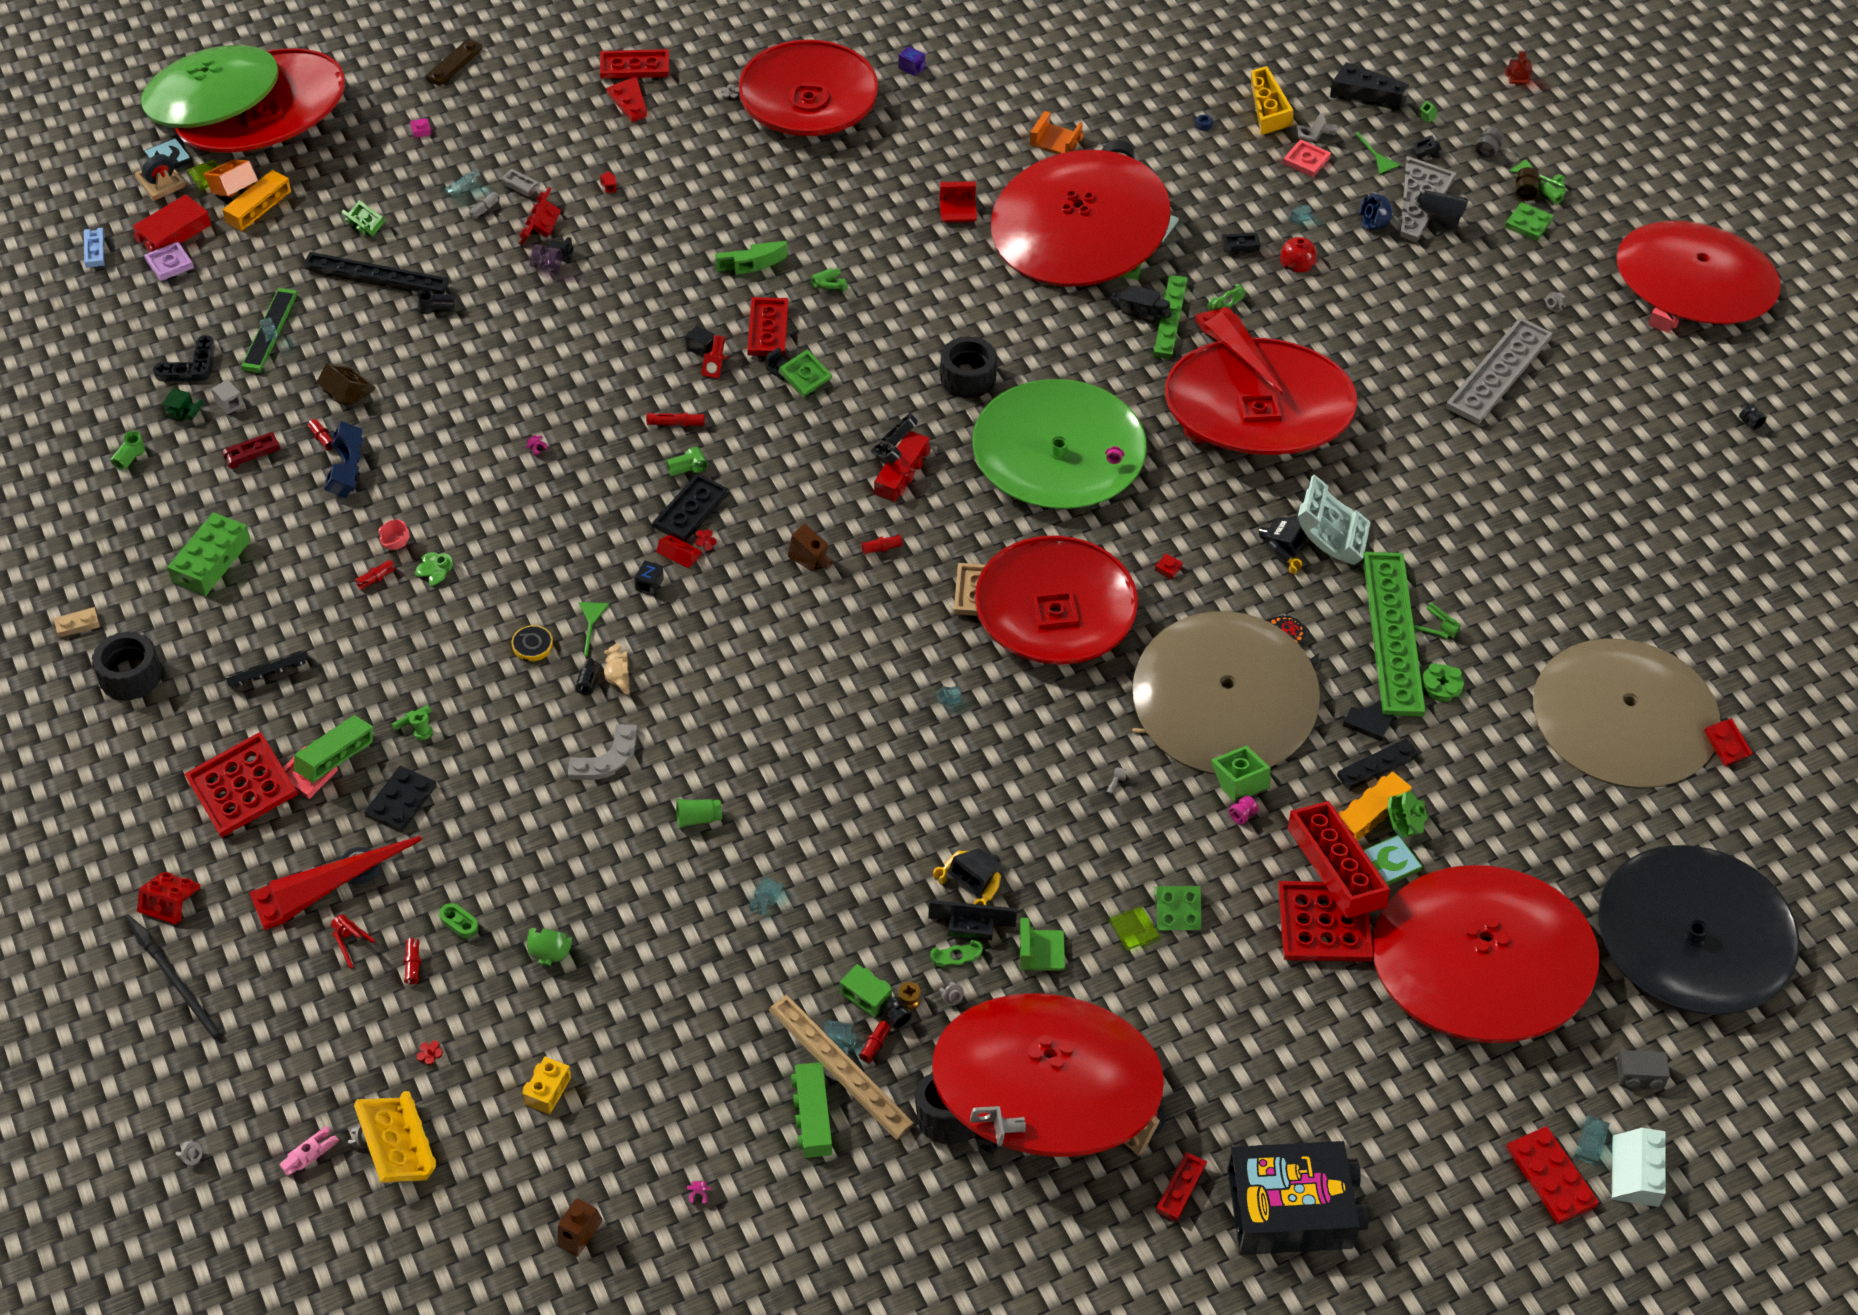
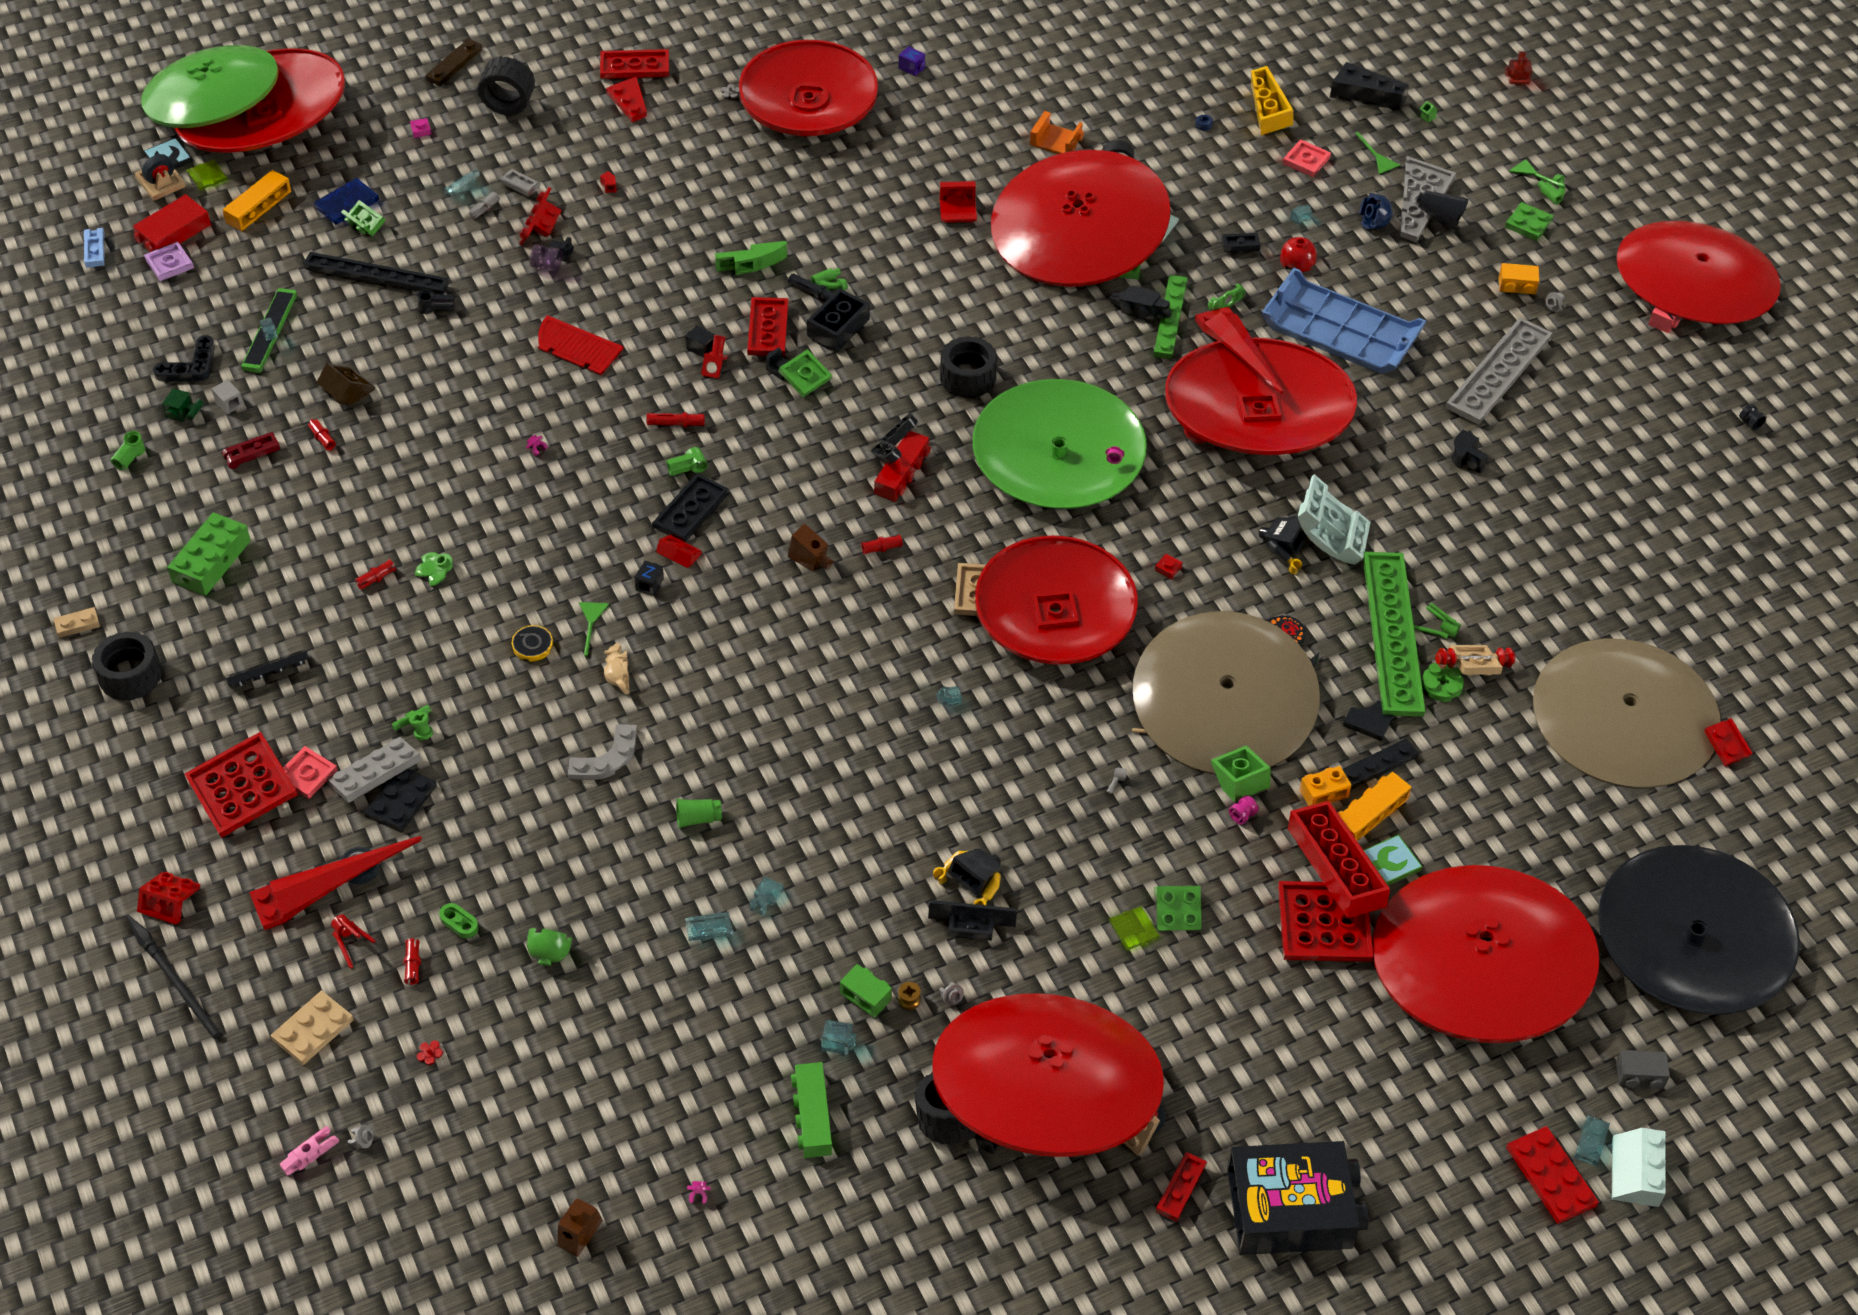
light grey plate [175,1141,202,1165] -> none
orange brick [203,159,258,197] -> none
bright green brick [294,715,373,783] -> none
dark blue arch [324,421,364,498] -> none
yellow bracket [354,1091,436,1183] -> none
coral hair [378,519,410,550] -> none
yellow brick [522,1056,571,1115] -> none
black hinge [575,658,599,695] -> none
red plant [696,529,717,551] -> none
tan tile [769,994,914,1140] -> none
red axle [858,1021,891,1063] -> none
black wheel [881,996,912,1028] -> none
bright green piece [930,940,983,967] -> none
light grey bracket [970,1106,1026,1146] -> none
bright green bracket [1019,918,1065,971] -> none
light grey bracket [1295,113,1338,142] -> none
bright green hinge [1387,791,1429,839] -> none
black bracket [1413,135,1442,159] -> none
flat silver wheel [1474,127,1504,160] -> none
dark brown wheel [1515,167,1540,201] -> none
none -> tan plate [270,990,354,1065]
none -> clear blue tile [313,178,379,225]
none -> light grey plate [327,737,422,803]
none -> black tyre [477,57,535,115]
none -> red piece [538,315,624,375]
none -> clear light blue plate [685,912,733,941]
none -> black pin [788,273,835,301]
none -> black brick [807,288,870,352]
none -> medium blue piece [1261,268,1426,374]
none -> light orange brick [1299,766,1351,806]
none -> plate [1435,645,1516,676]
none -> black brick [1451,429,1488,473]
none -> light orange brick [1499,263,1539,295]

